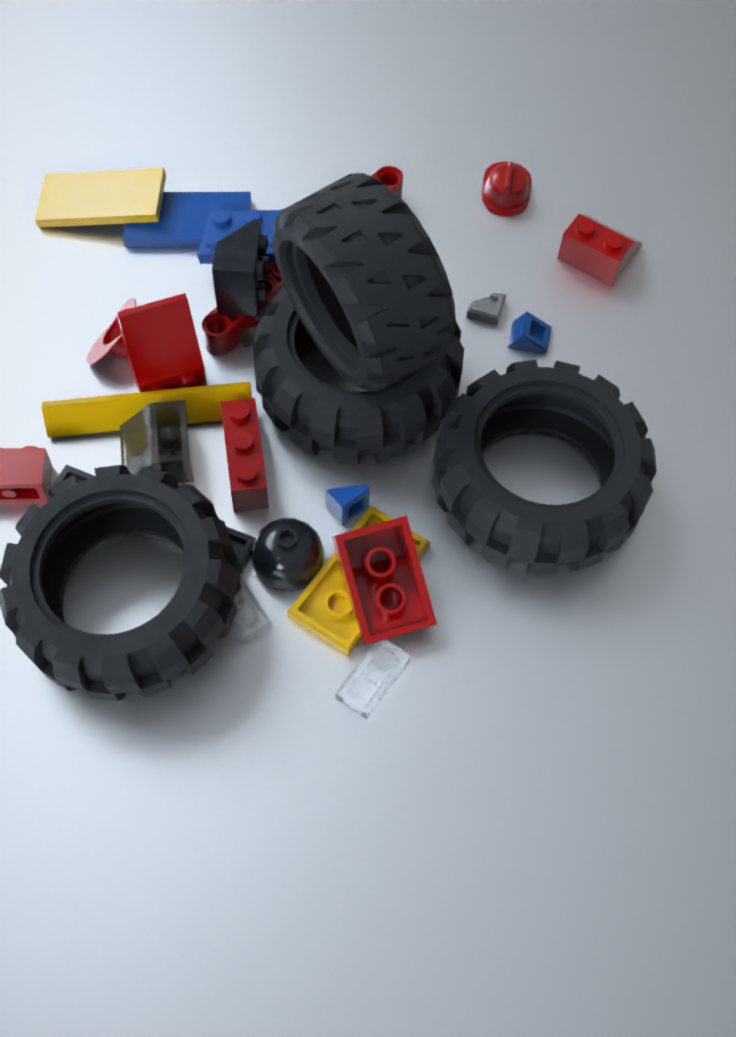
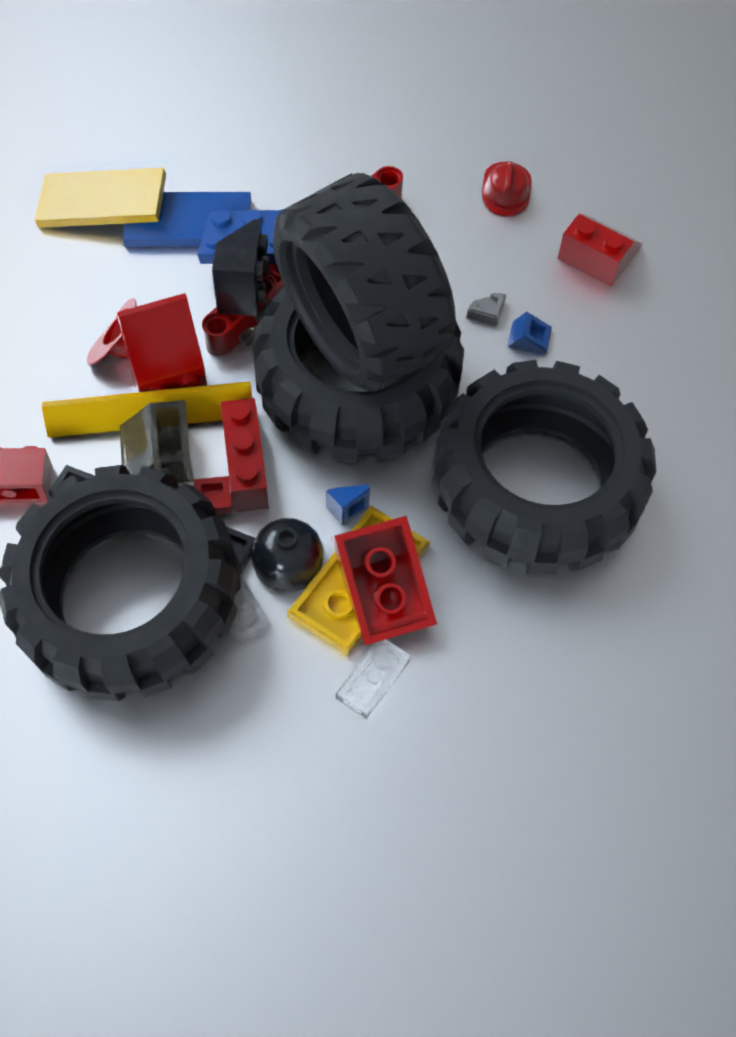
none -> red plate [193,476,232,515]

